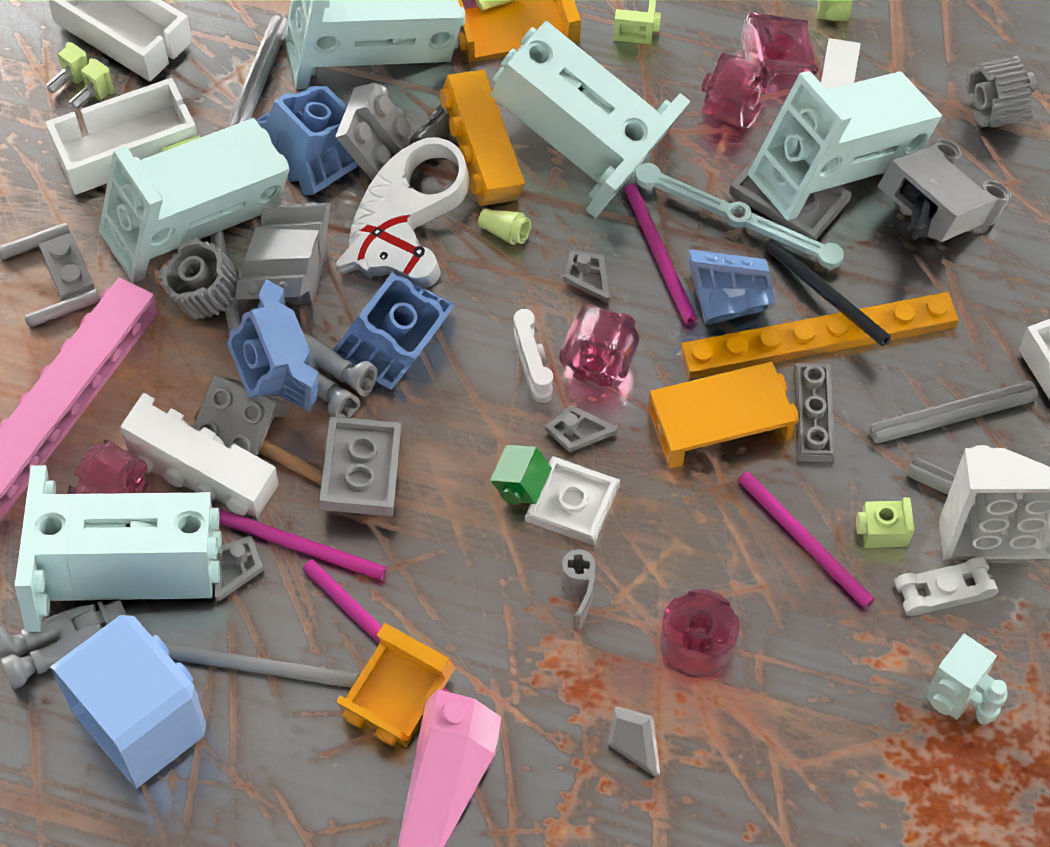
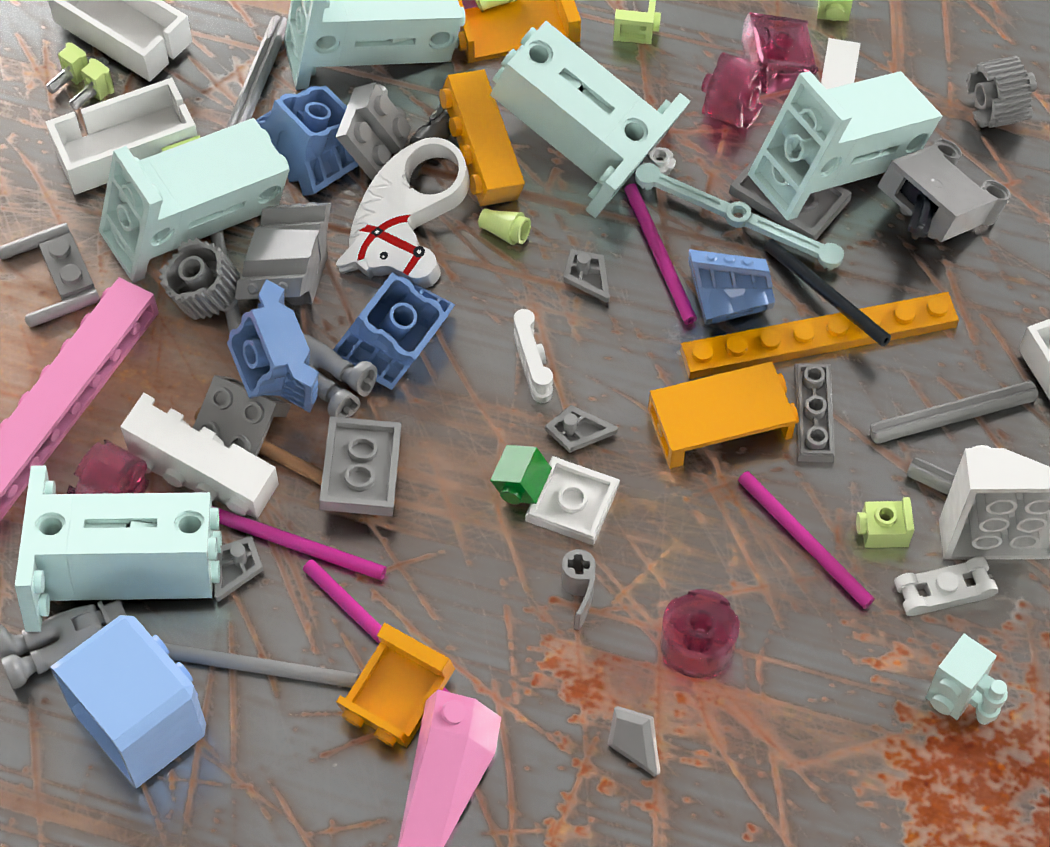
clear pink brick [559,304,639,387] -> none
none -> white plate [643,147,676,176]

